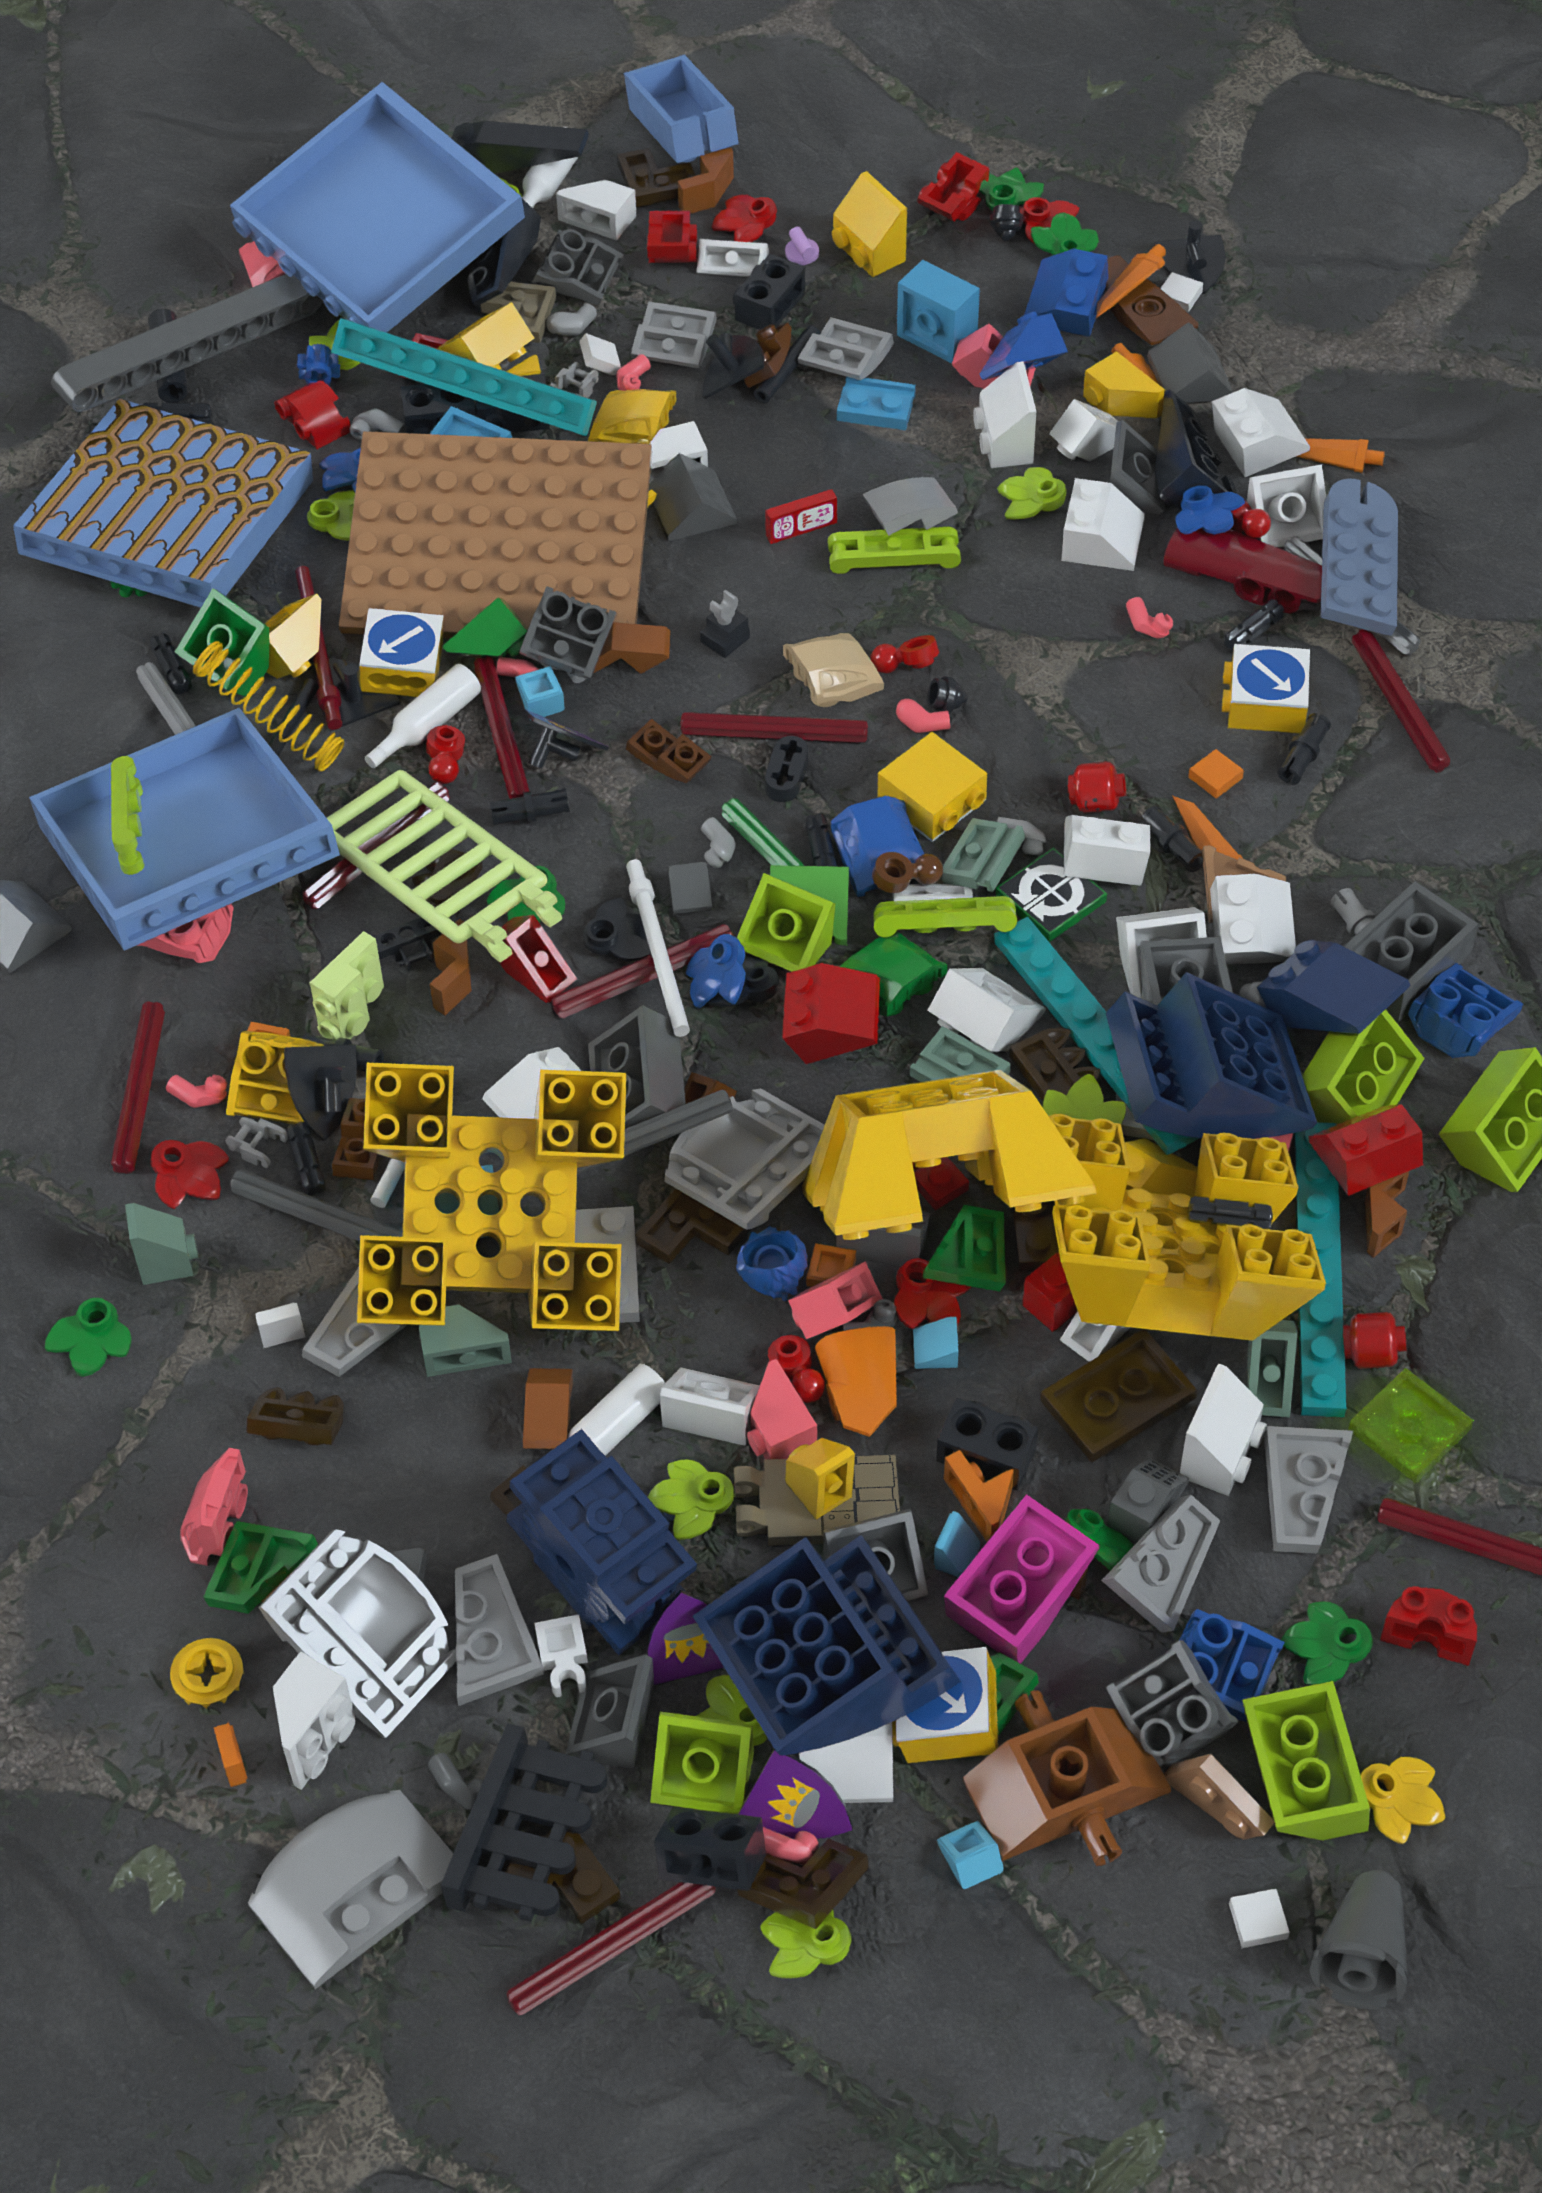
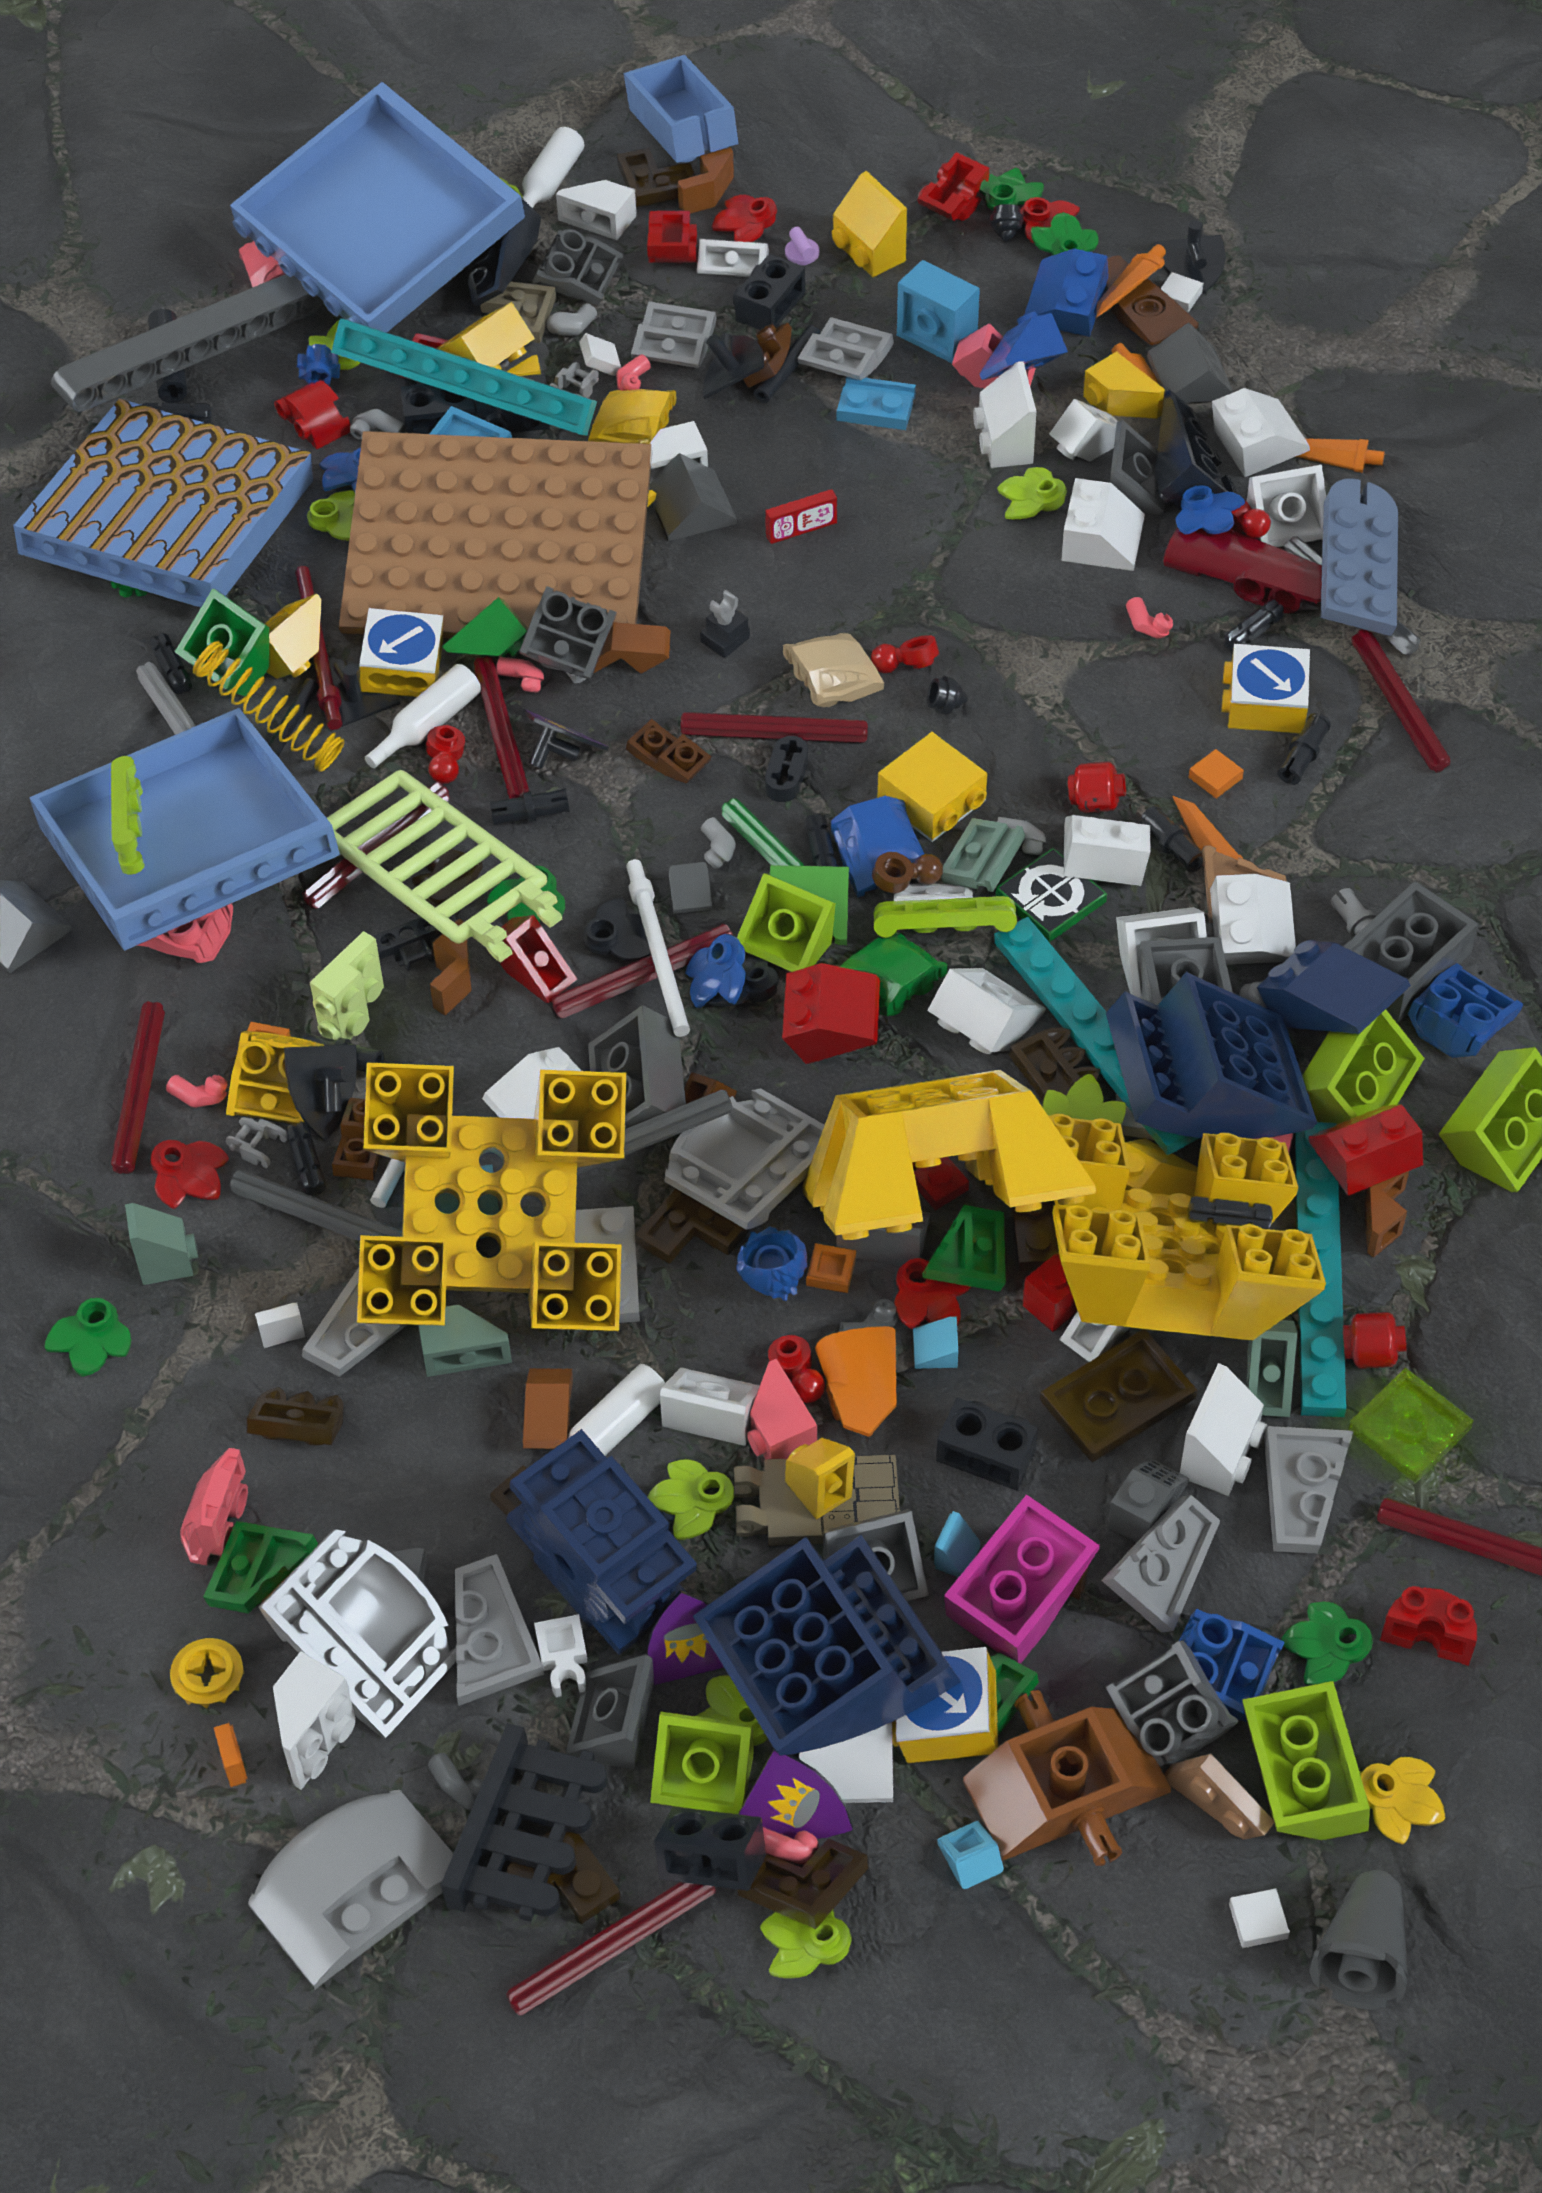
black wedge [451,121,589,174] -> none
medium azure slope [515,666,565,720] -> none
coral slope [788,1261,883,1339] -> none
lime plate [827,527,961,574] -> none
light grey slope [863,477,958,536] -> none
coral arm [896,699,950,733] -> none
sand green plate [910,1026,1010,1082] -> none
orange slope [944,1450,1014,1542] -> none
green plate [1065,1509,1134,1571] -> none

